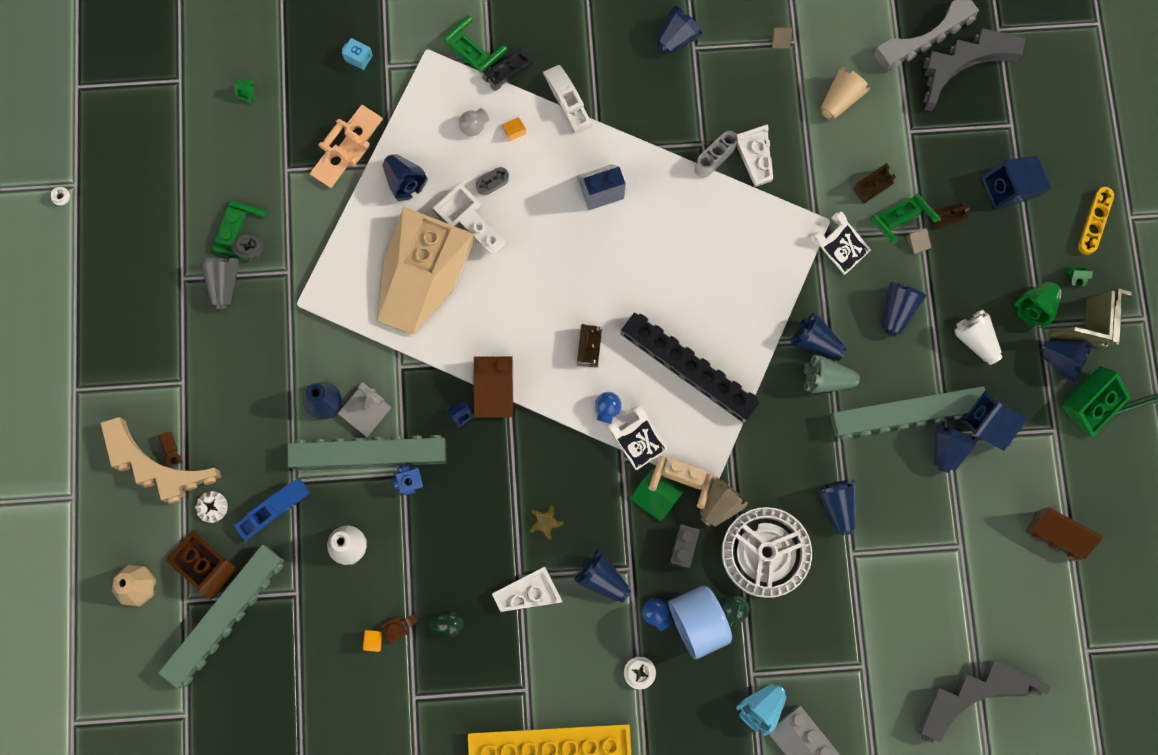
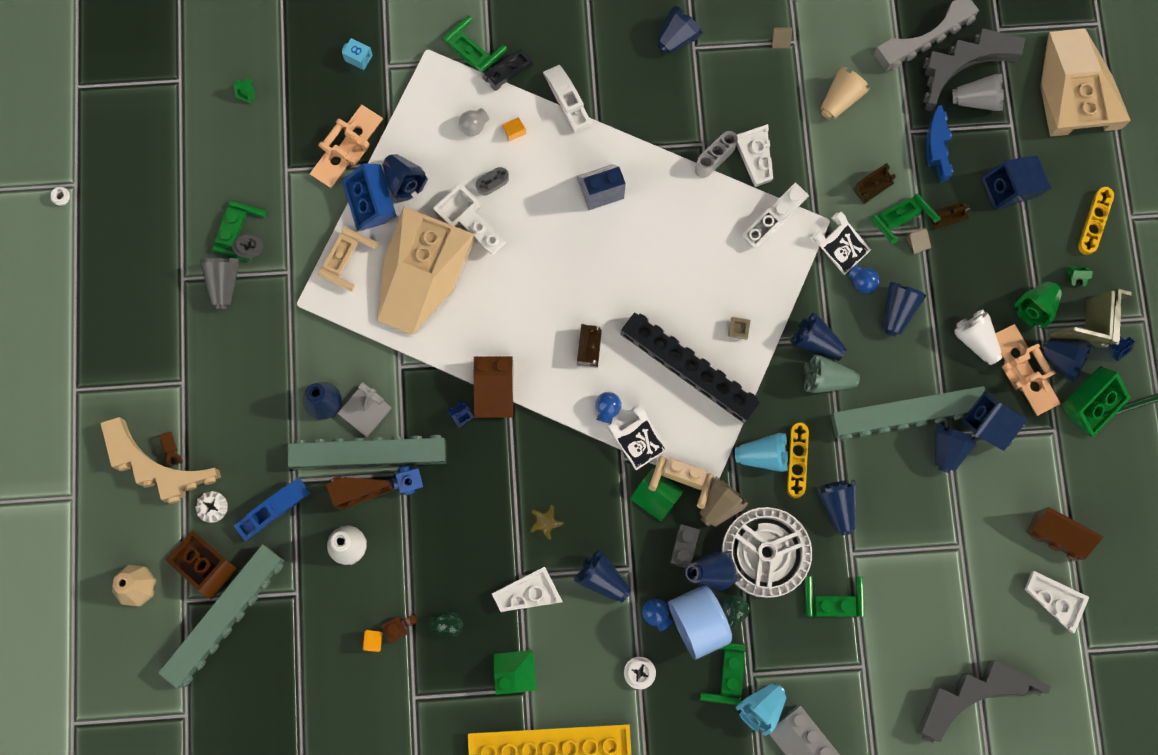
none -> tan plate [318,226,378,292]
none -> reddish brown slope [326,476,394,511]
none -> blue slope [342,163,397,231]
none -> green slope [493,650,537,695]
none -> dark blue cone [685,551,737,591]
none -> green plate [700,643,746,705]
none -> dark tan plate [728,317,750,340]
none -> medium azure cone [735,433,789,472]
none -> white slope [742,182,809,249]
none -> yellow beam [787,423,809,498]
none -> green plate [804,576,865,617]
none -> blue piece [848,264,880,294]
none -> blue slope [926,105,953,183]
none -> light grey cone [952,74,1004,111]
none -> light nougat piece [995,324,1061,416]
none -> white wing [1025,571,1089,634]
none -> tan wedge [1040,28,1131,137]
none -> clear blue tile [1110,337,1135,361]

